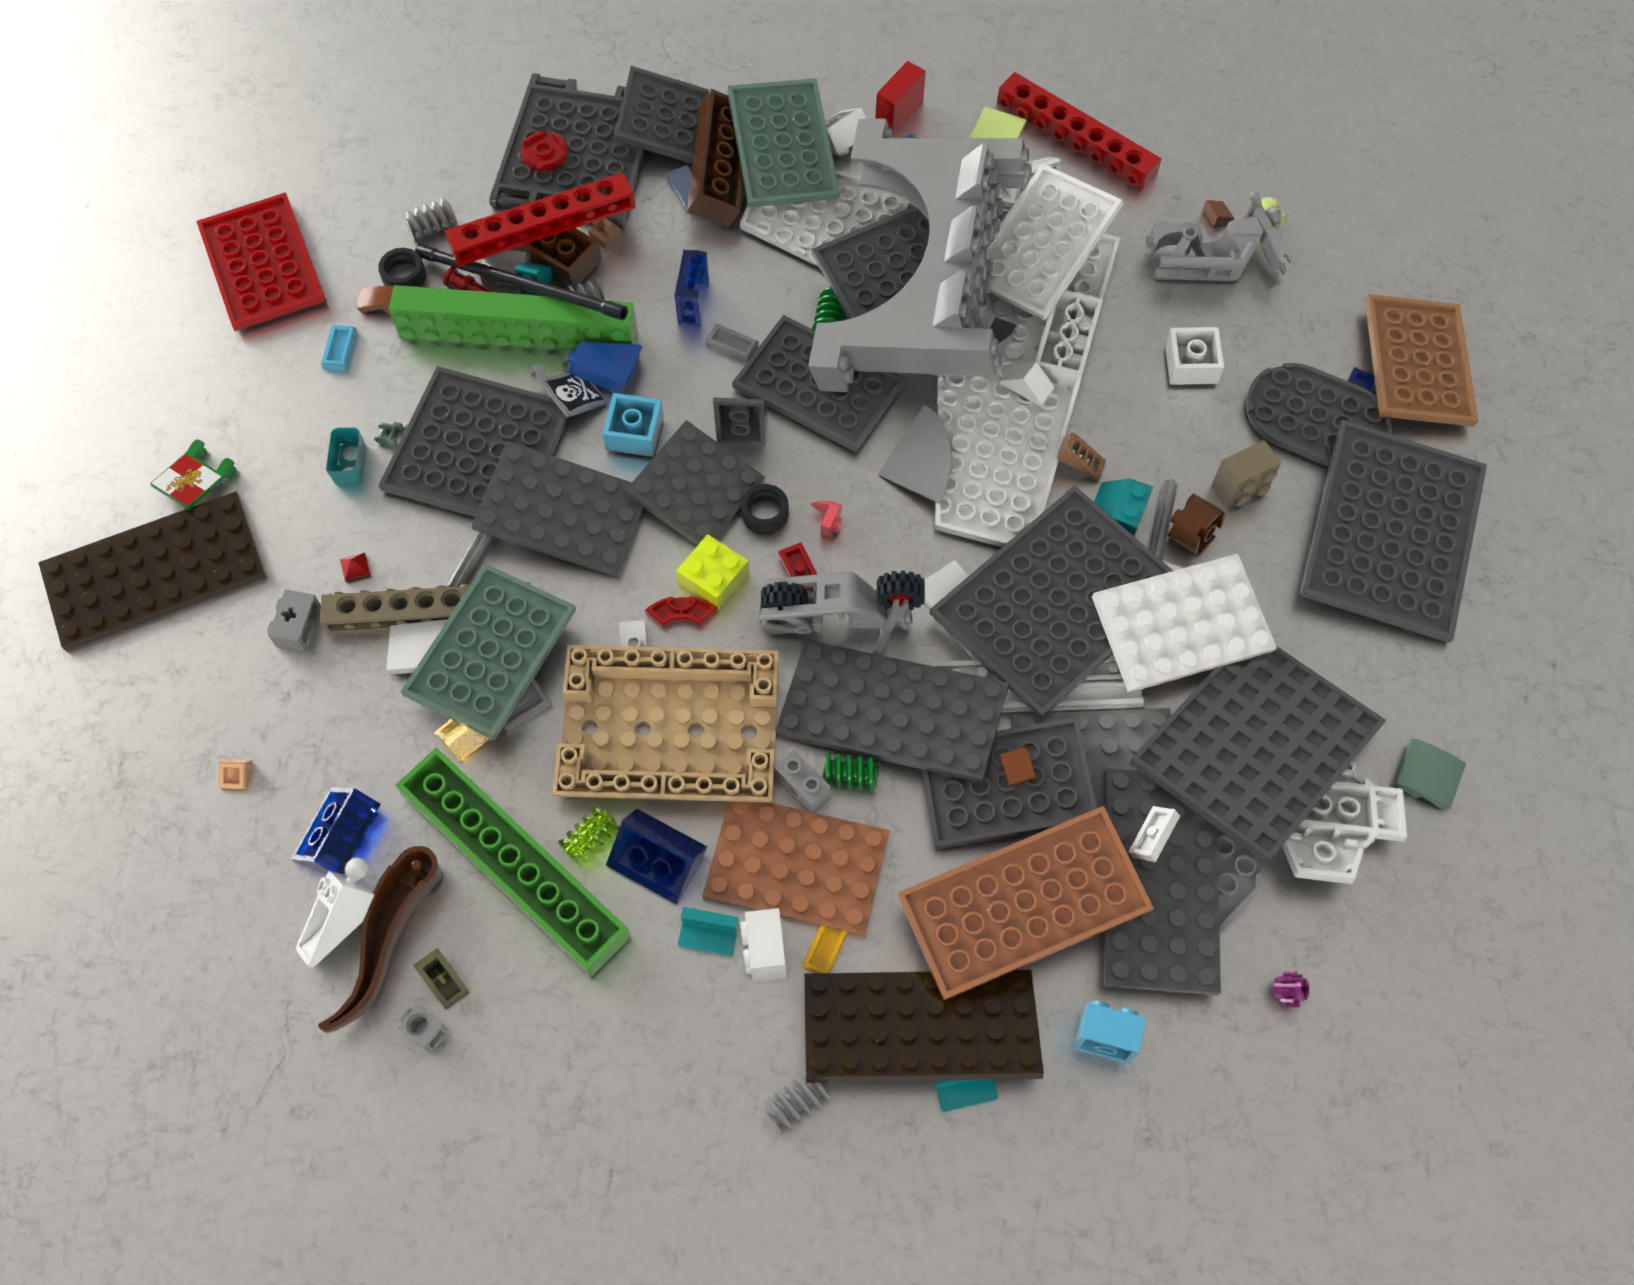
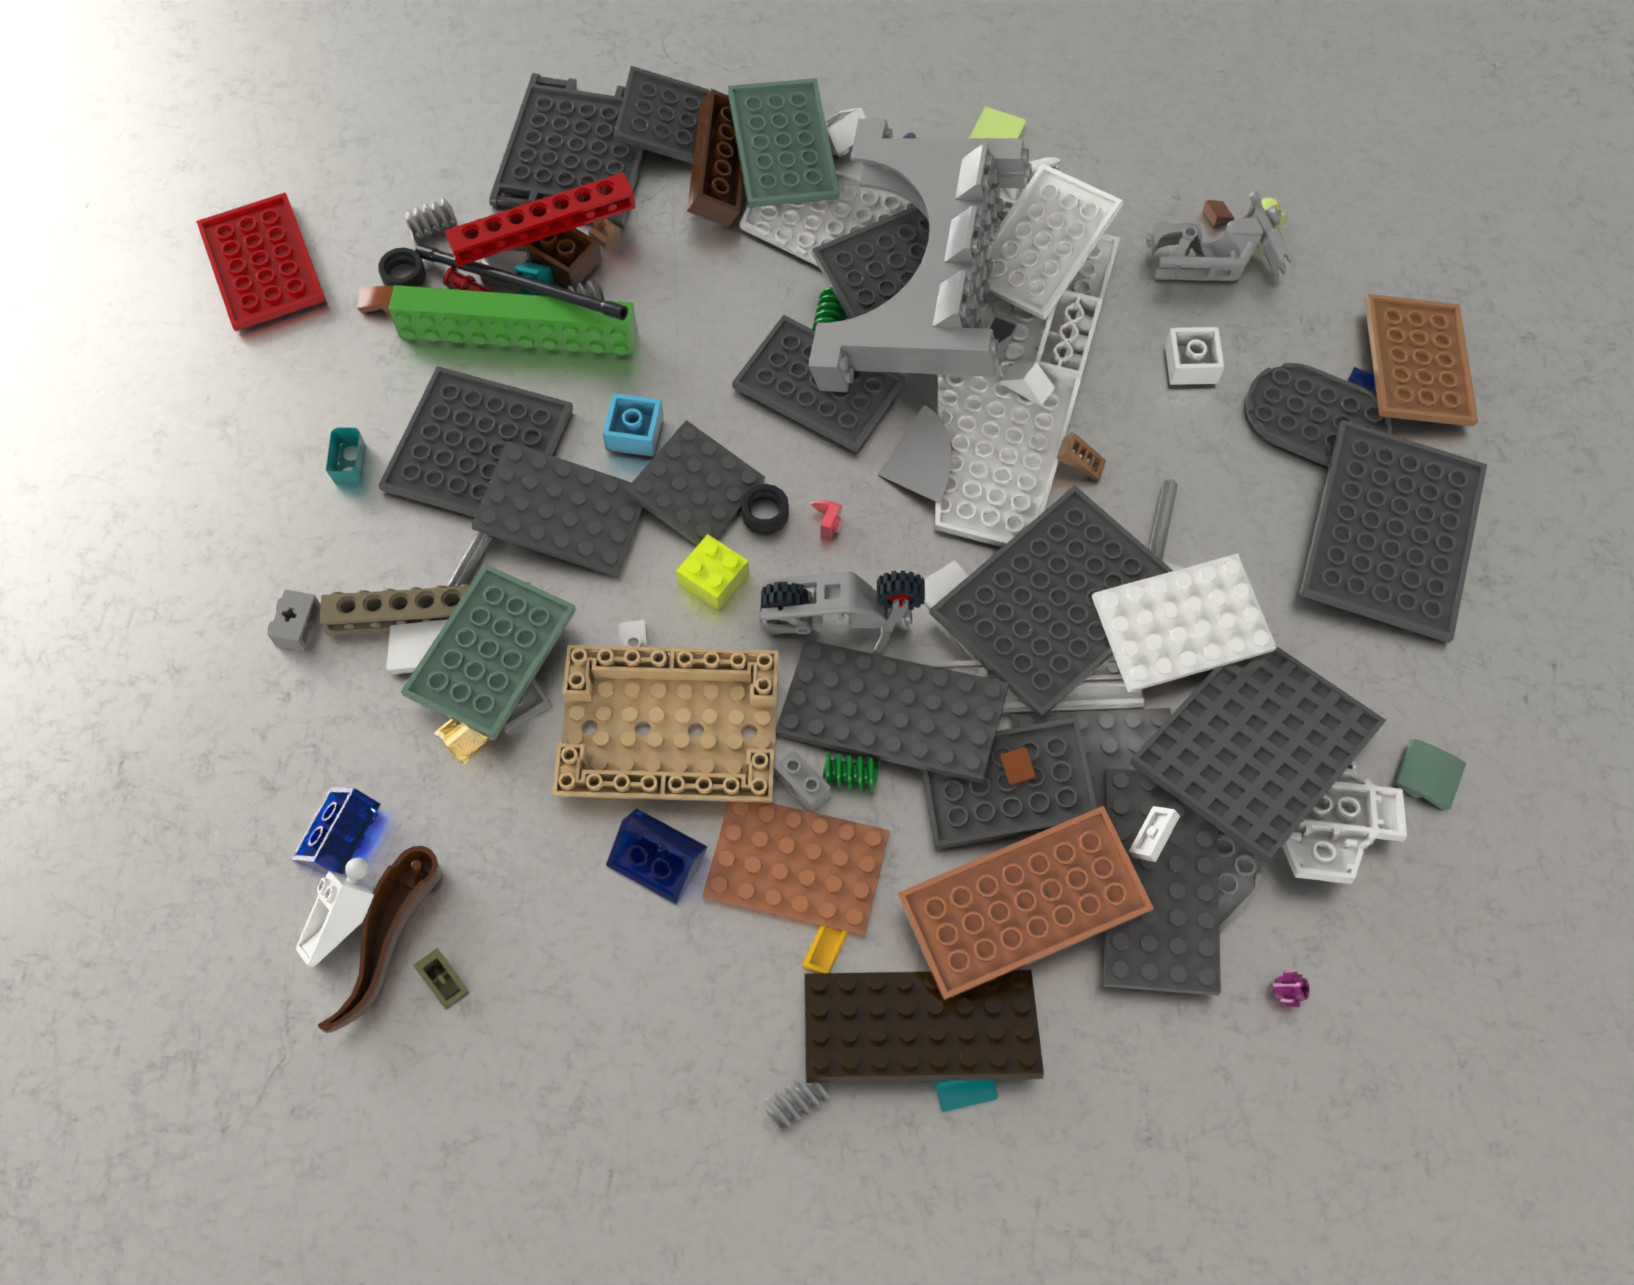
dark brown plate [38,491,267,651] -> none
flag [150,439,237,510] -> none
light nougat slope [219,760,252,789] -> none
medium azure tile [321,325,357,371] -> none
red slope [340,552,371,582] -> none
sand green piece [374,422,408,449] -> none
bright green brick [395,747,631,977] -> none
light grey brick [398,1004,449,1053] -> none
red tile [521,131,567,172] -> none
flag [531,354,607,418] -> none
clear neon green piece [558,806,620,865] -> none
blue slope [567,342,643,394] -> none
red tile [645,596,718,630] -> none
sand blue tile [667,165,692,210] -> none
clear blue panel [674,249,710,327] -> none
teal panel [678,907,739,956] -> none
light grey tile [705,323,759,363] -> none
dark grey slope [713,398,767,444] -> none
white brick [740,908,786,982] -> none
red plate [778,542,817,592] -> none
red brick [875,60,926,135] -> none
red brick [997,72,1162,190] -> none
medium azure brick [1073,1001,1146,1063] -> none
teal slope [1094,478,1153,536] -> none
reddish brown brick [1168,493,1226,554] -> none
dark tan brick [1211,440,1281,508] -> none

